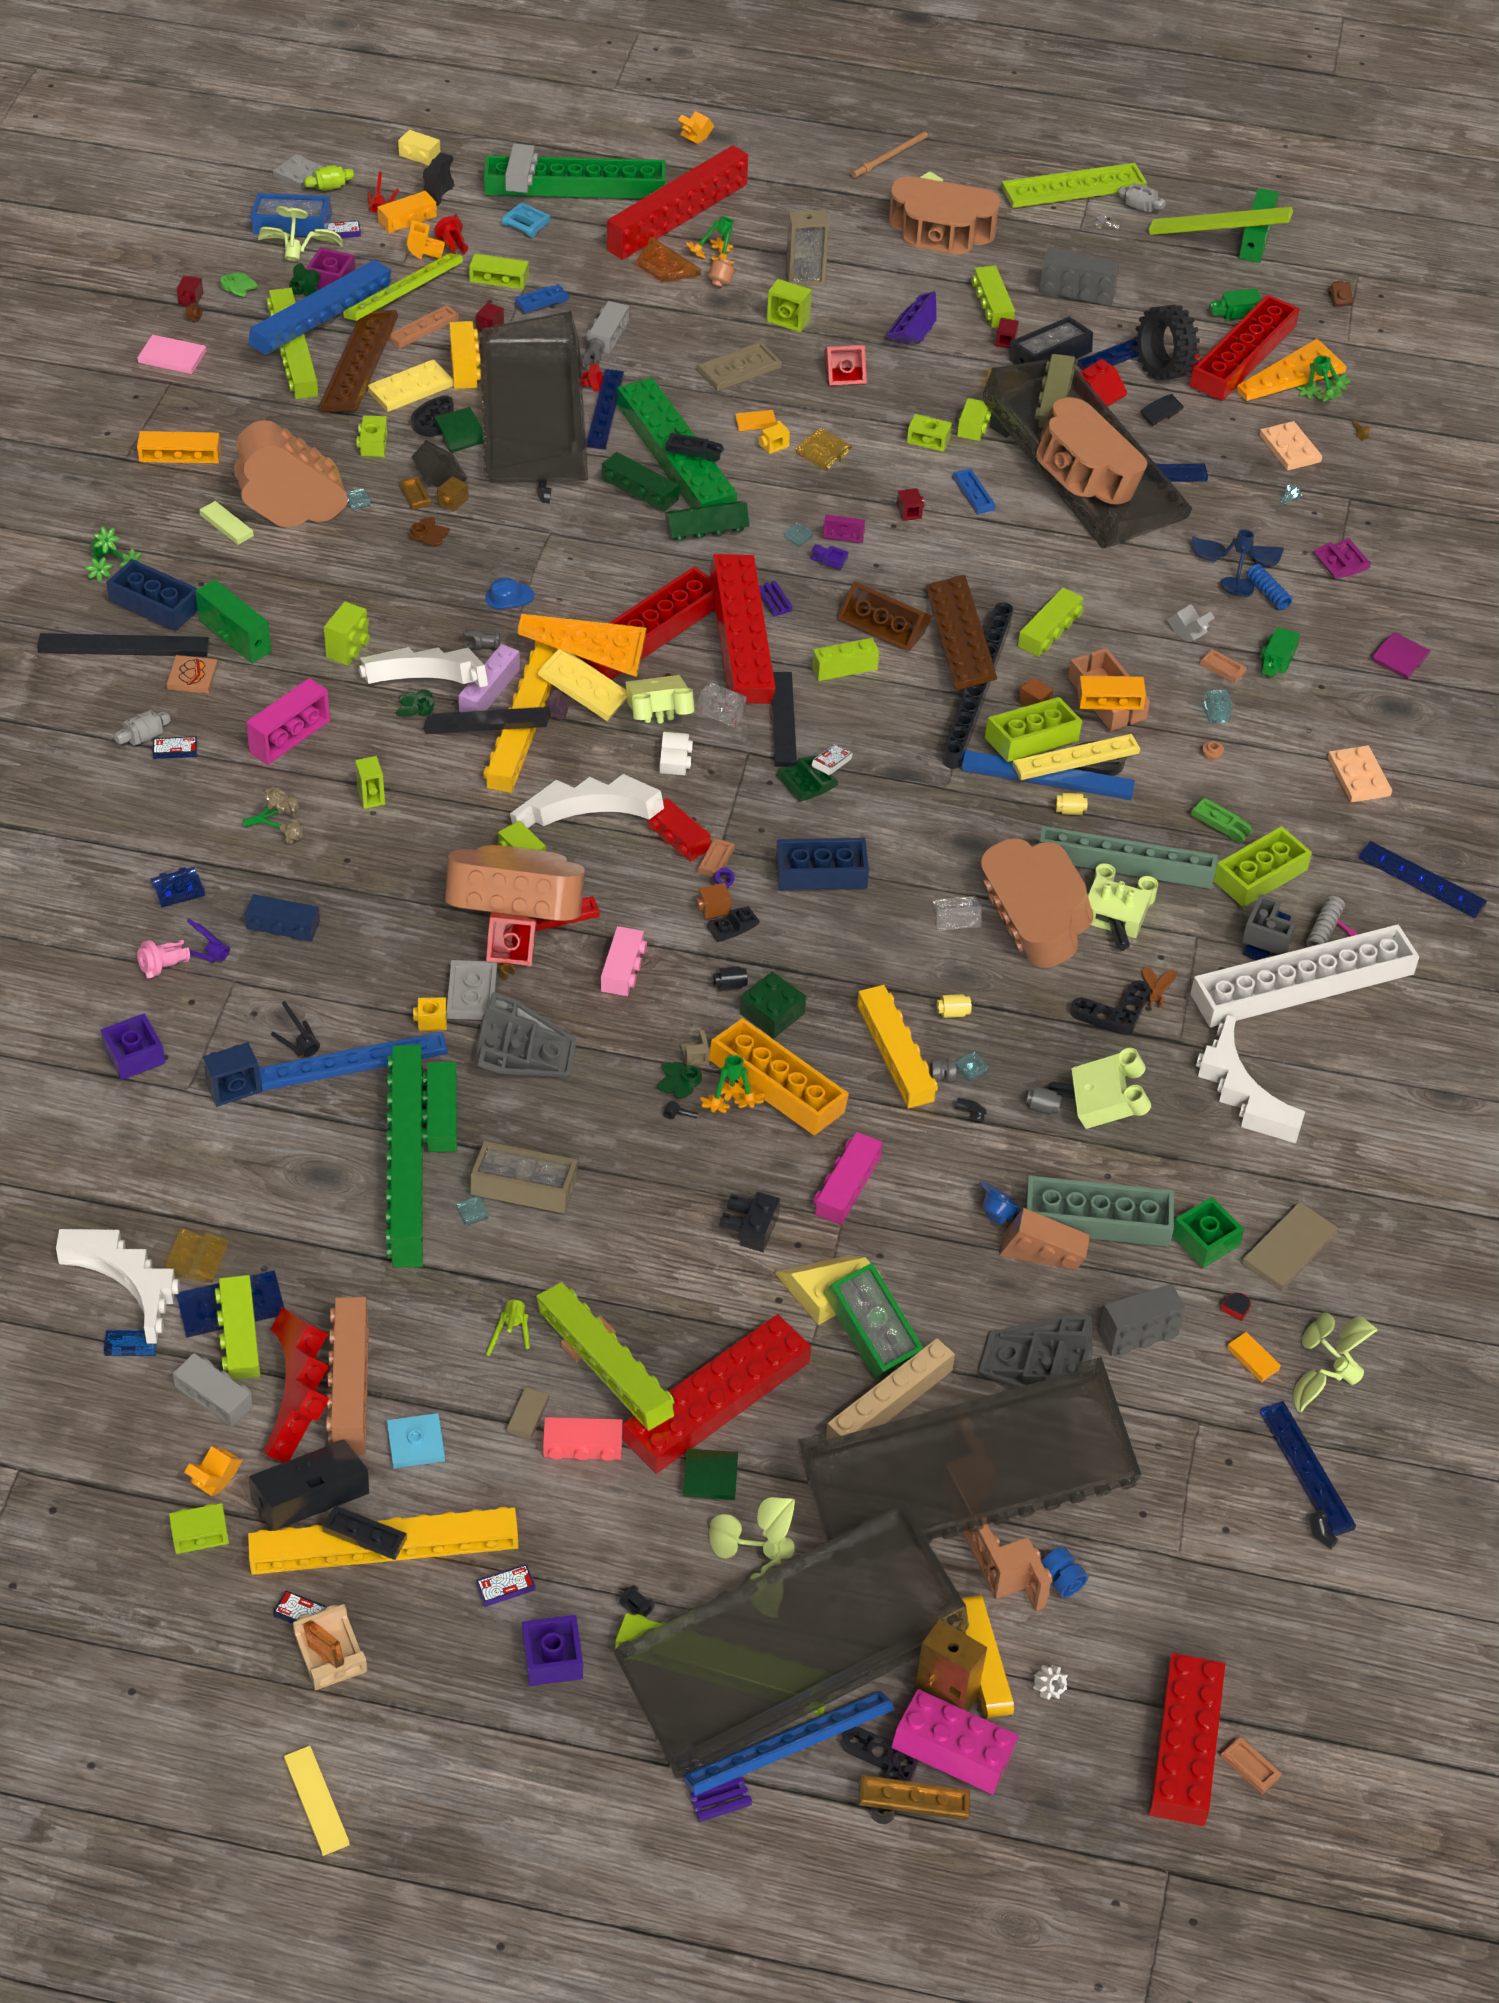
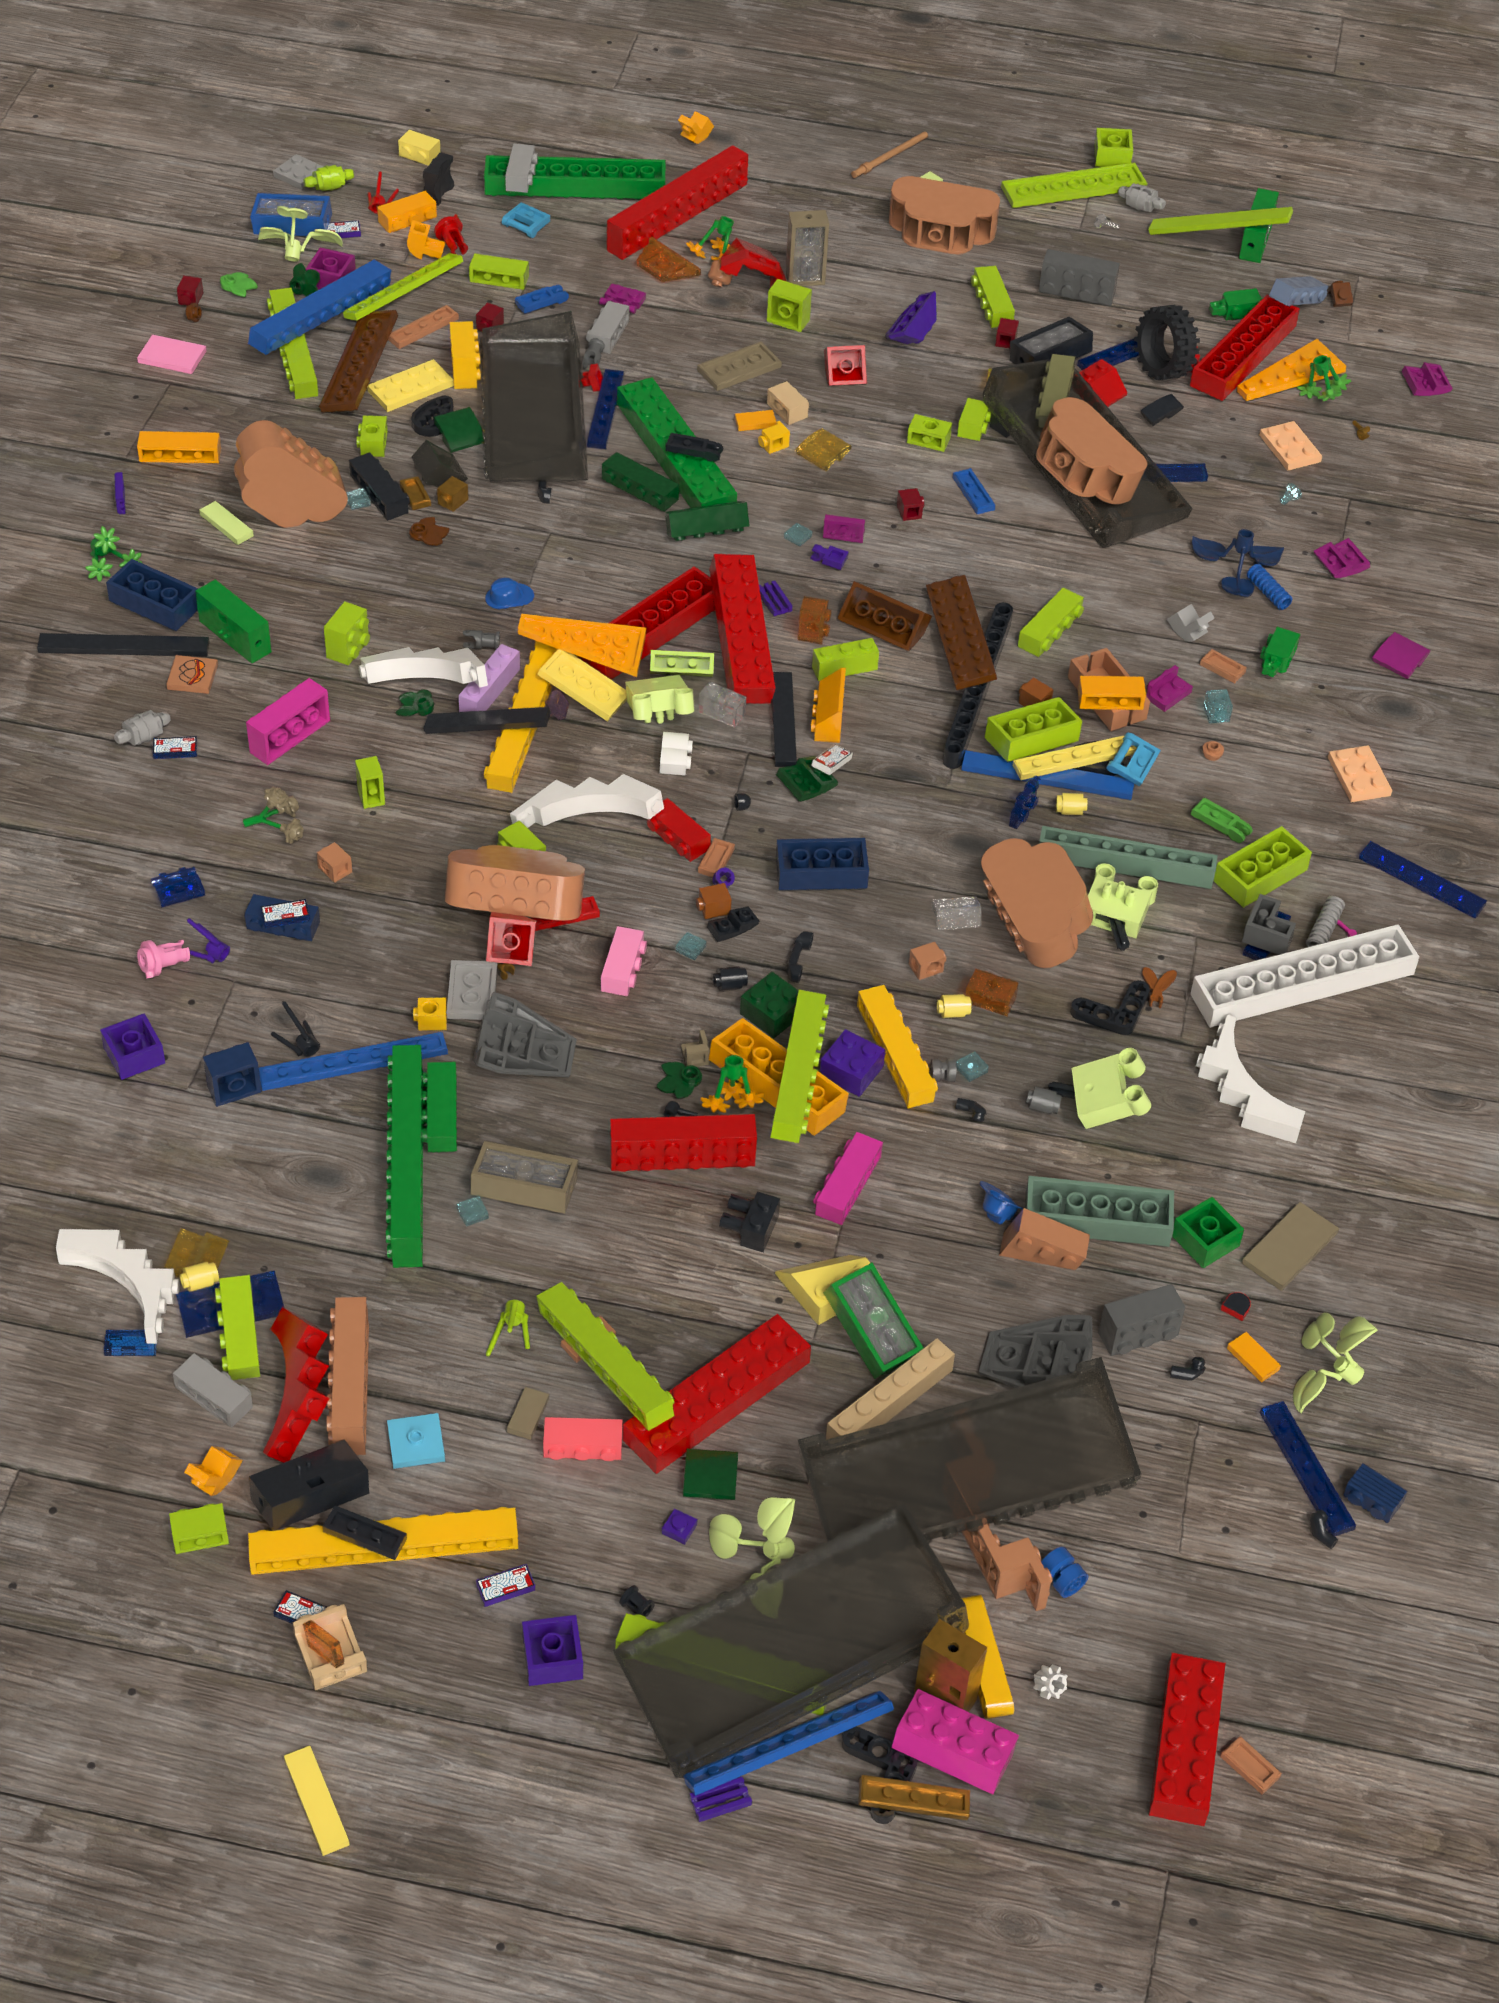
none -> dark purple tile [114,472,126,514]
none -> light yellow brick [180,1261,219,1292]
none -> tile [260,899,310,928]
none -> nougat brick [317,842,352,883]
none -> black brick [349,452,410,521]
none -> magenta plate [599,284,646,314]
none -> red brick [610,1114,757,1172]
none -> lime brick [650,650,714,677]
none -> dark purple plate [662,1508,698,1545]
none -> clear light blue tile [675,932,706,960]
none -> red wedge [719,237,787,288]
none -> black hinge [734,793,751,811]
none -> tan brick [767,381,809,425]
none -> lime brick [770,990,829,1143]
none -> black bar [787,931,814,983]
none -> clear orange brick [798,596,831,645]
none -> light orange slope [811,668,846,743]
none -> dark purple brick [820,1029,885,1097]
none -> nougat brick [909,942,946,980]
none -> clear orange brick [965,969,1019,1017]
none -> clear blue plate [1009,776,1041,829]
none -> lime brick [1094,128,1133,167]
none -> dark azure plate [1107,732,1161,787]
none -> magenta bracket [1146,665,1193,712]
none -> black arm [1170,1357,1206,1381]
none -> sand blue brick [1269,276,1328,306]
none -> dark blue brick [1344,1463,1408,1523]
none -> magenta slope [1401,362,1453,396]

